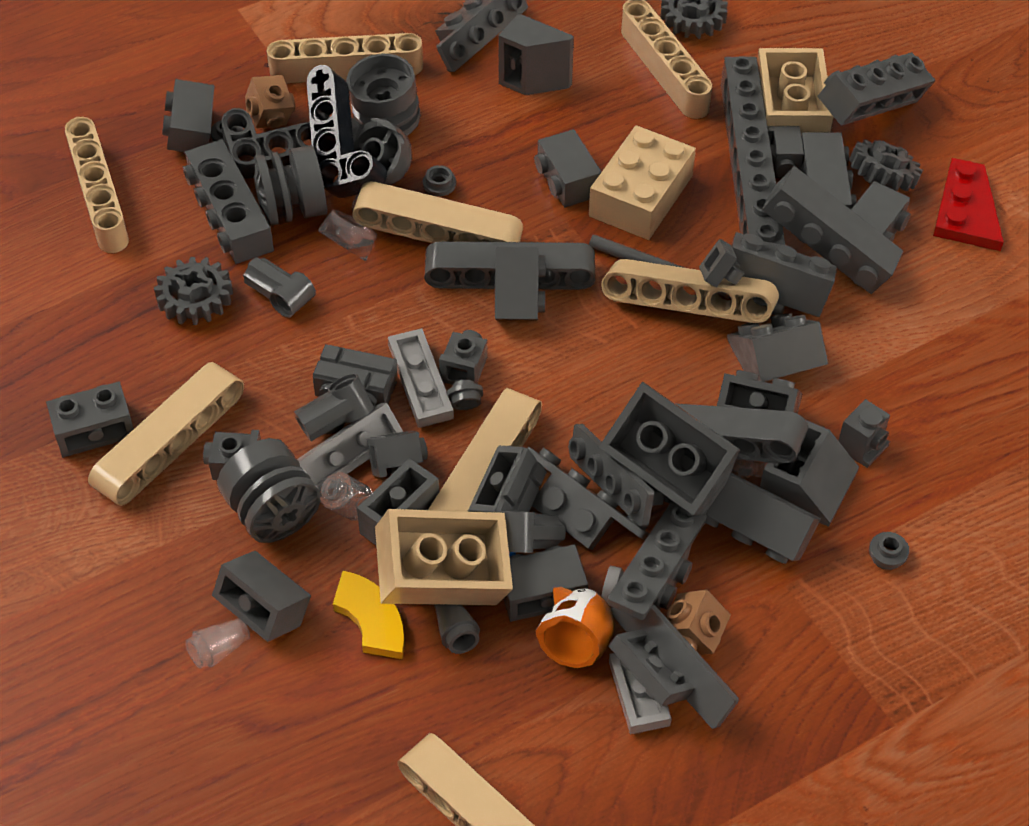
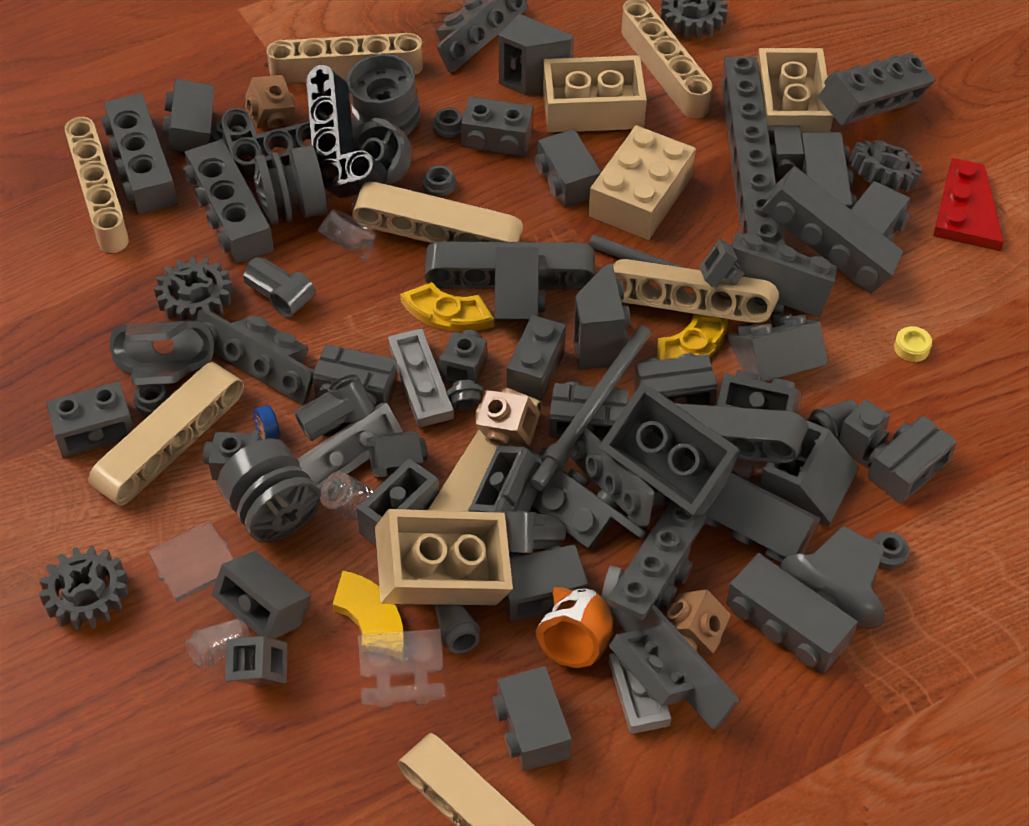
none -> dark grey gear [39,546,129,630]
none -> dark grey brick [101,93,178,214]
none -> dark grey piece [110,321,214,385]
none -> dark grey plate [133,384,171,415]
none -> clear piece [148,521,233,602]
none -> dark grey bracket [196,309,314,404]
none -> dark grey brick [225,636,287,686]
none -> blue tile [253,405,280,440]
none -> clear plate [358,629,445,708]
none -> yellow tile [400,282,494,332]
none -> dark grey plate [433,108,463,138]
none -> dark grey brick [461,96,533,156]
none -> medium nougat brick [475,389,540,447]
none -> dark grey brick [492,666,572,772]
none -> dark grey brick [507,315,566,401]
none -> dark grey bar [529,325,651,491]
none -> tan brick [543,55,647,133]
none -> dark grey brick [549,381,628,441]
none -> dark grey slope [573,264,630,370]
none -> dark grey brick [634,353,718,406]
none -> yellow tile [657,314,729,360]
none -> dark grey brick [726,553,858,674]
none -> dark grey piece [781,527,885,629]
none -> dark grey cone [807,399,858,439]
none -> dark grey brick [868,416,957,503]
none -> light yellow tile [894,326,932,362]

